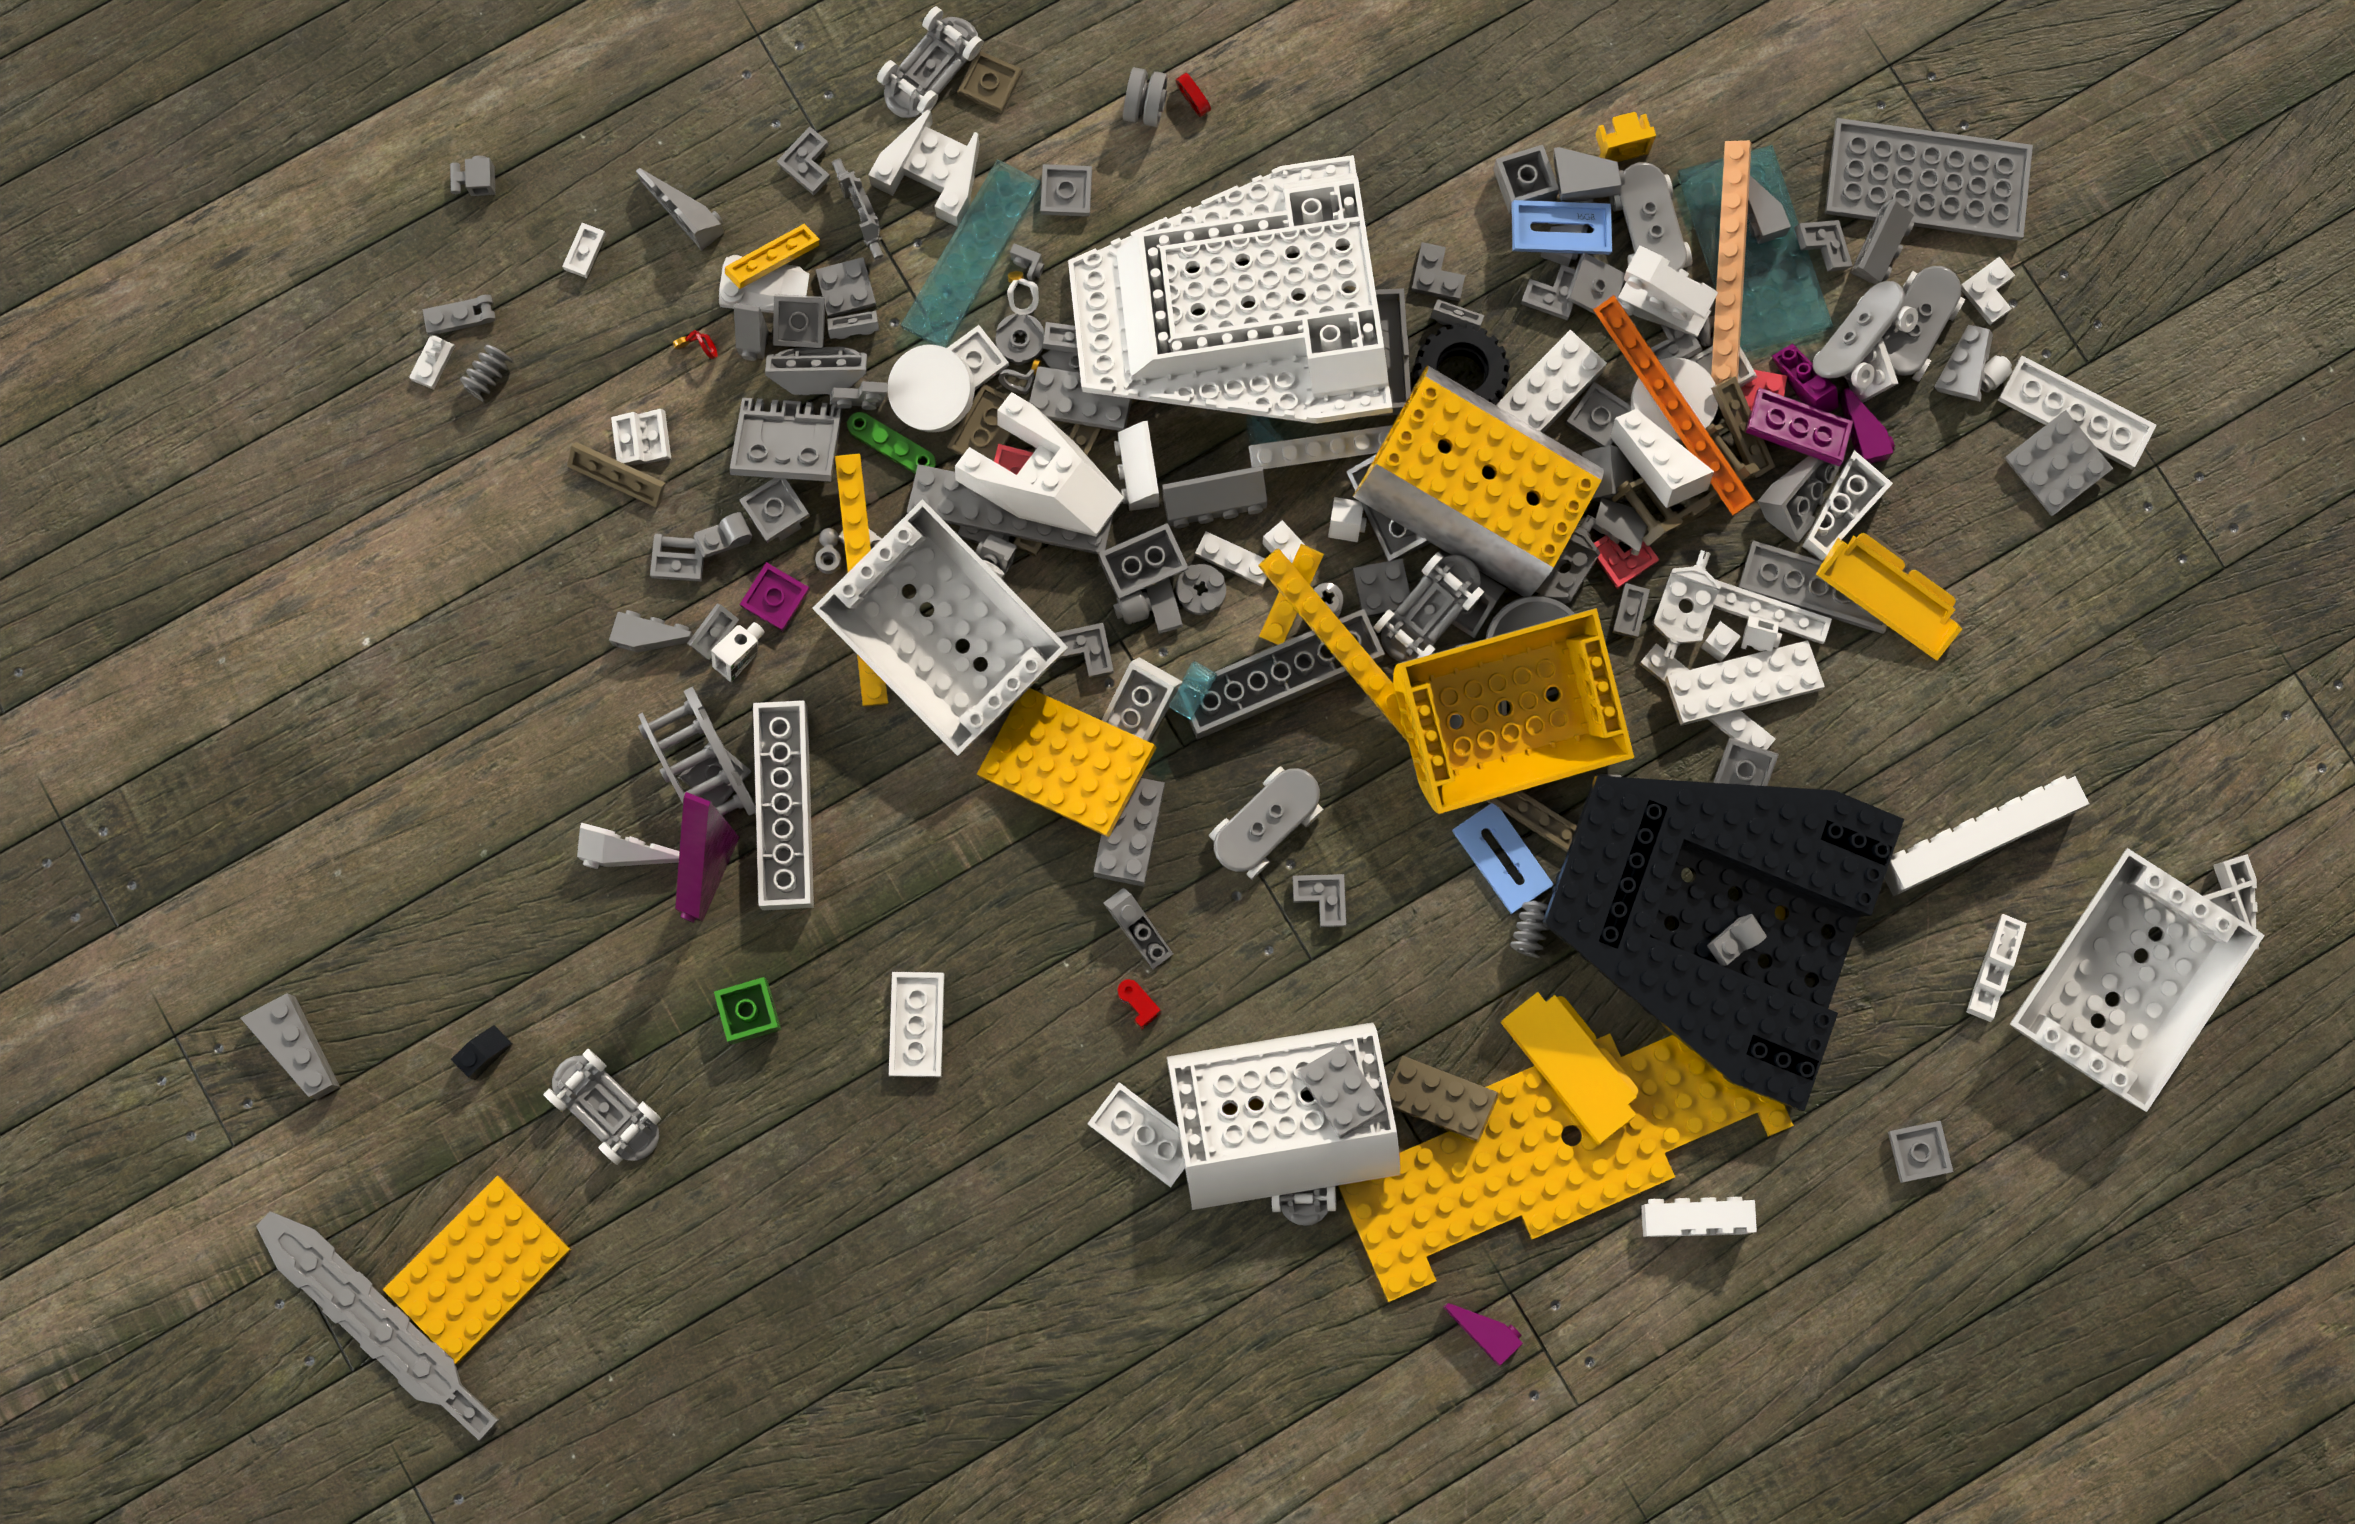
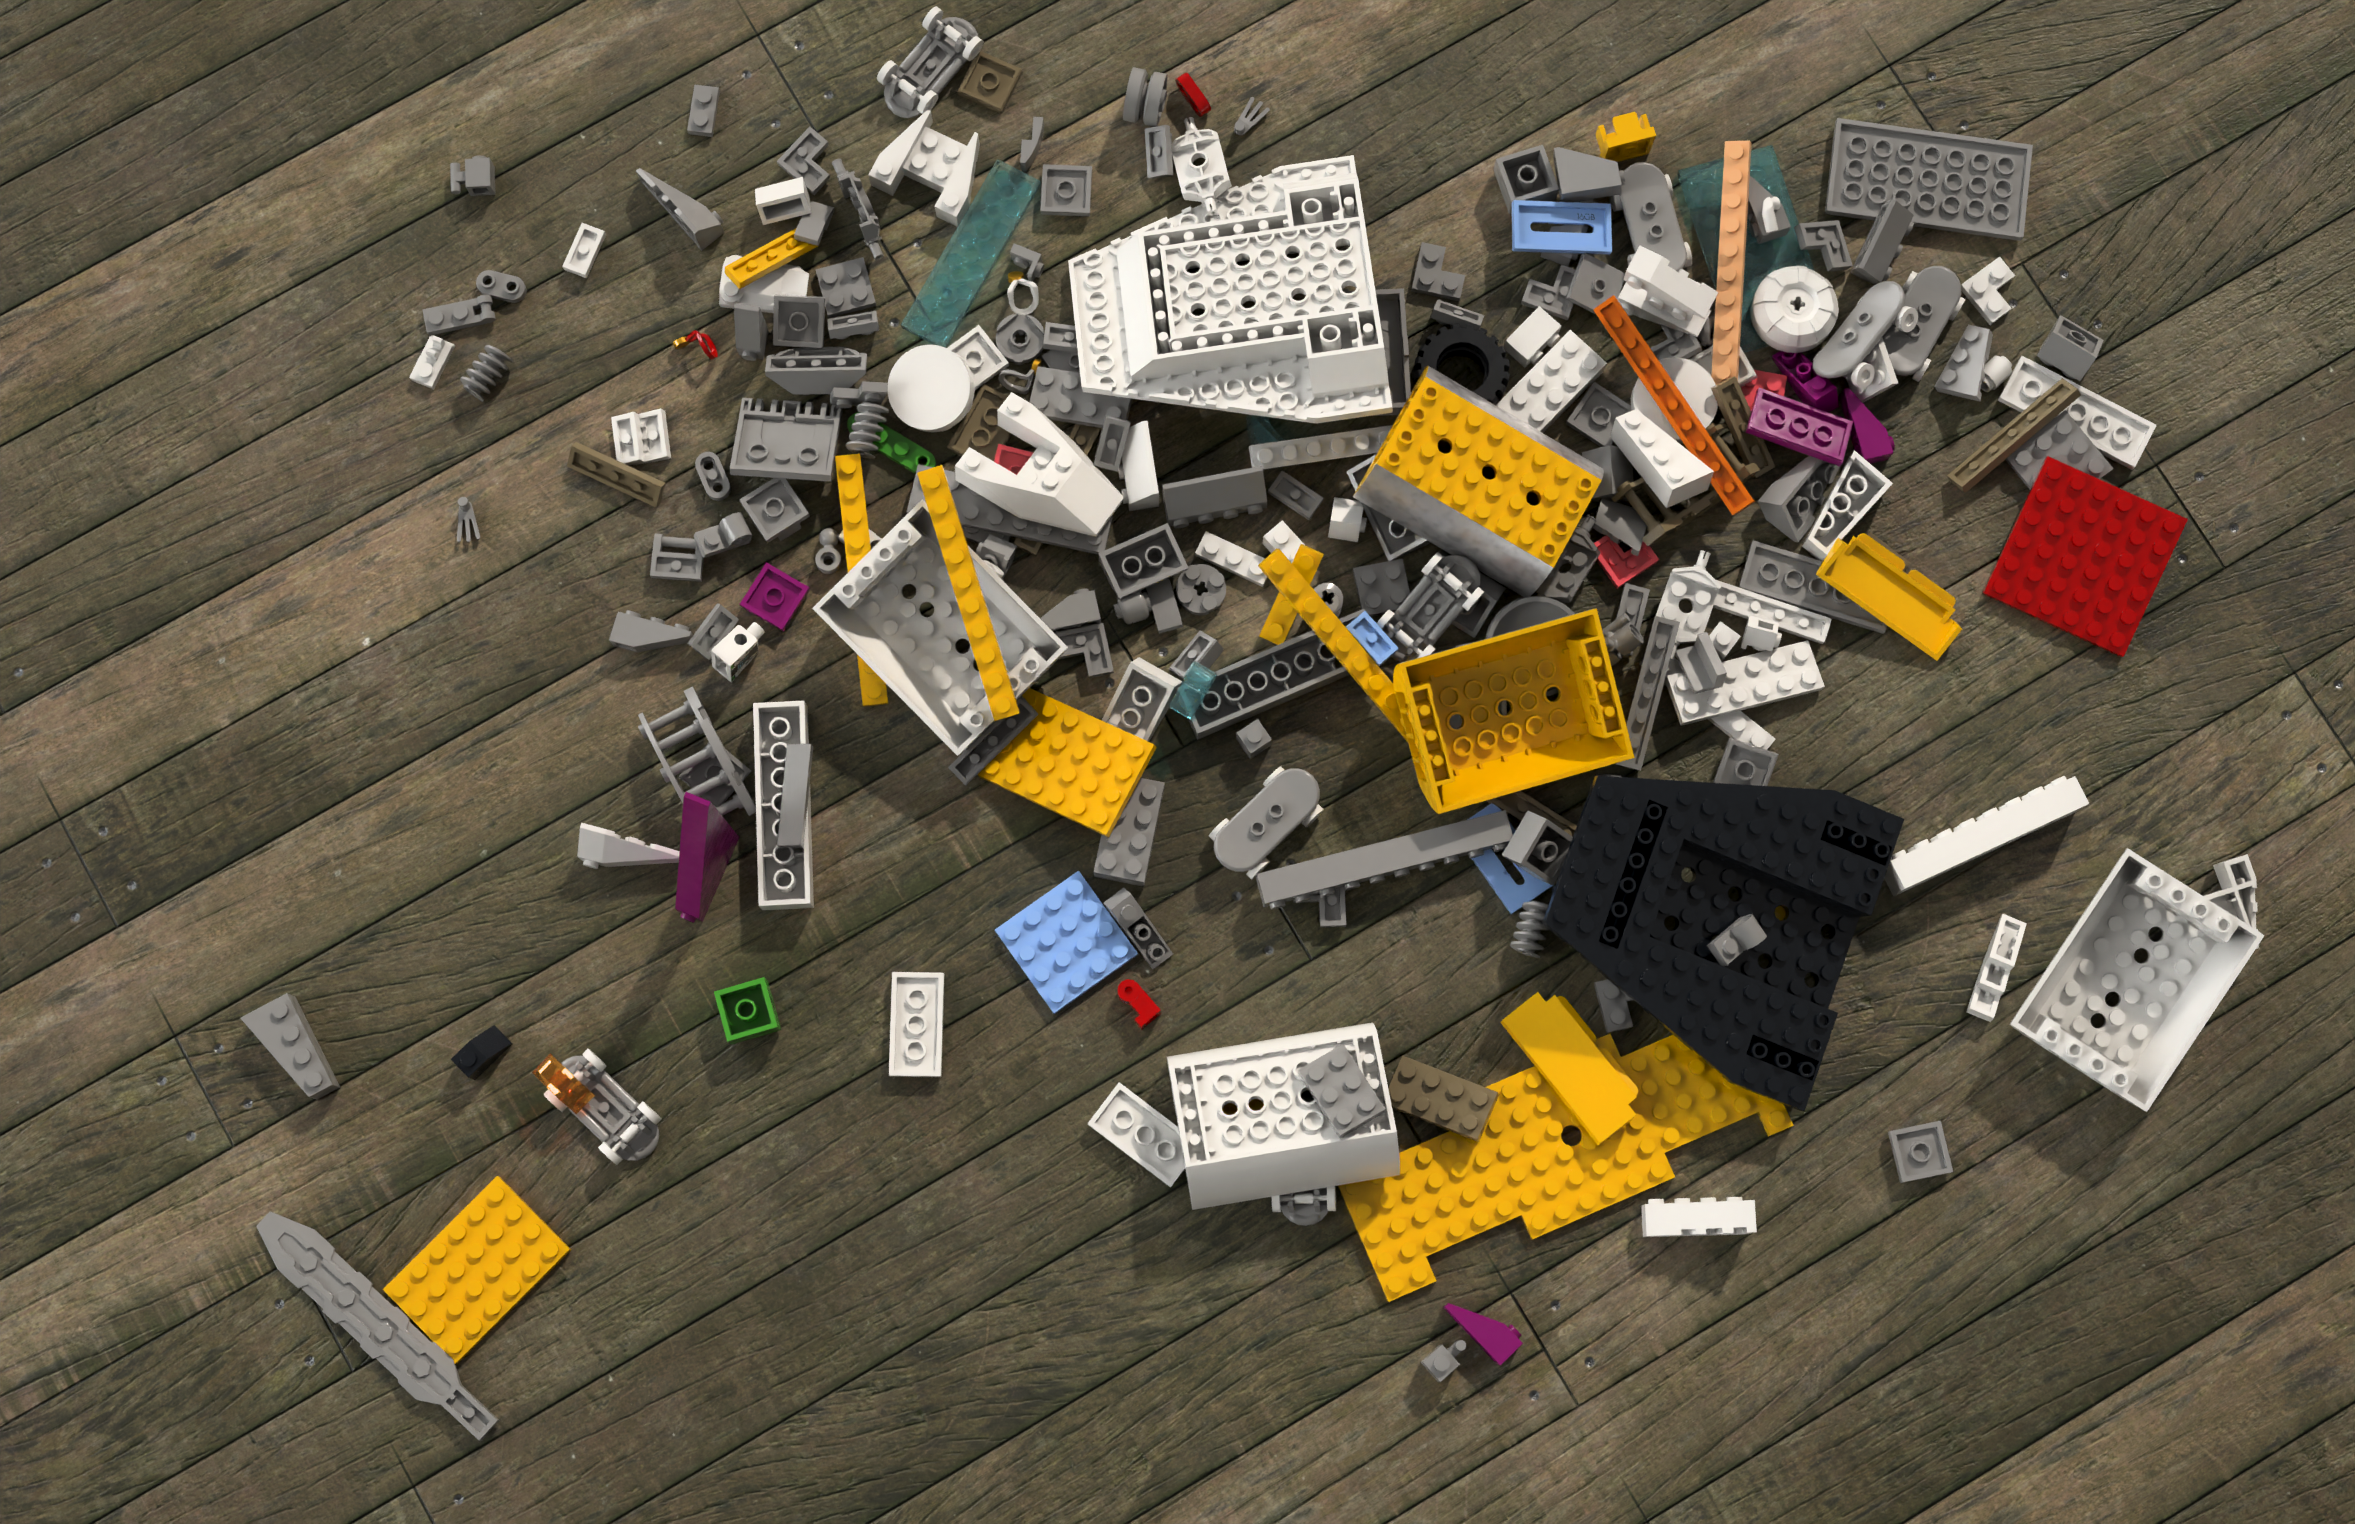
none -> light grey piece [457,497,480,543]
none -> light grey plate [476,270,527,303]
none -> clear orange slope [532,1053,595,1114]
none -> light grey plate [687,85,720,137]
none -> light grey plate [695,452,731,501]
none -> white brick [755,177,811,225]
none -> light grey slope [777,744,813,848]
none -> light grey slope [794,201,835,246]
none -> light grey piece [846,402,889,459]
none -> yellow plate [917,465,1020,721]
none -> light grey slope [948,696,1039,786]
none -> light blue plate [995,871,1138,1014]
none -> light grey slope [1020,117,1044,172]
none -> light grey slope [1040,589,1101,633]
none -> light grey hinge [1093,416,1131,472]
none -> light grey hinge [1145,125,1173,179]
none -> light grey slope [1169,631,1223,683]
none -> white plate [1171,117,1232,216]
none -> light grey piece [1234,97,1270,135]
none -> light grey brick [1236,719,1272,759]
none -> light grey brick [1256,810,1513,910]
none -> light grey plate [1268,471,1324,520]
none -> light blue plate [1346,611,1399,666]
none -> light grey brick [1421,1340,1466,1382]
none -> light grey brick [1502,811,1573,885]
none -> white brick [1504,306,1561,368]
none -> light grey plate [1594,979,1634,1033]
none -> light grey pin [1602,613,1644,667]
none -> light grey plate [1616,616,1680,771]
none -> light grey panel [1675,632,1727,694]
none -> white piece [1750,266,1839,353]
none -> white arm [1762,196,1781,233]
none -> dark tan plate [1947,378,2081,493]
none -> red plate [1982,456,2188,657]
none -> light grey slope [2037,315,2104,381]

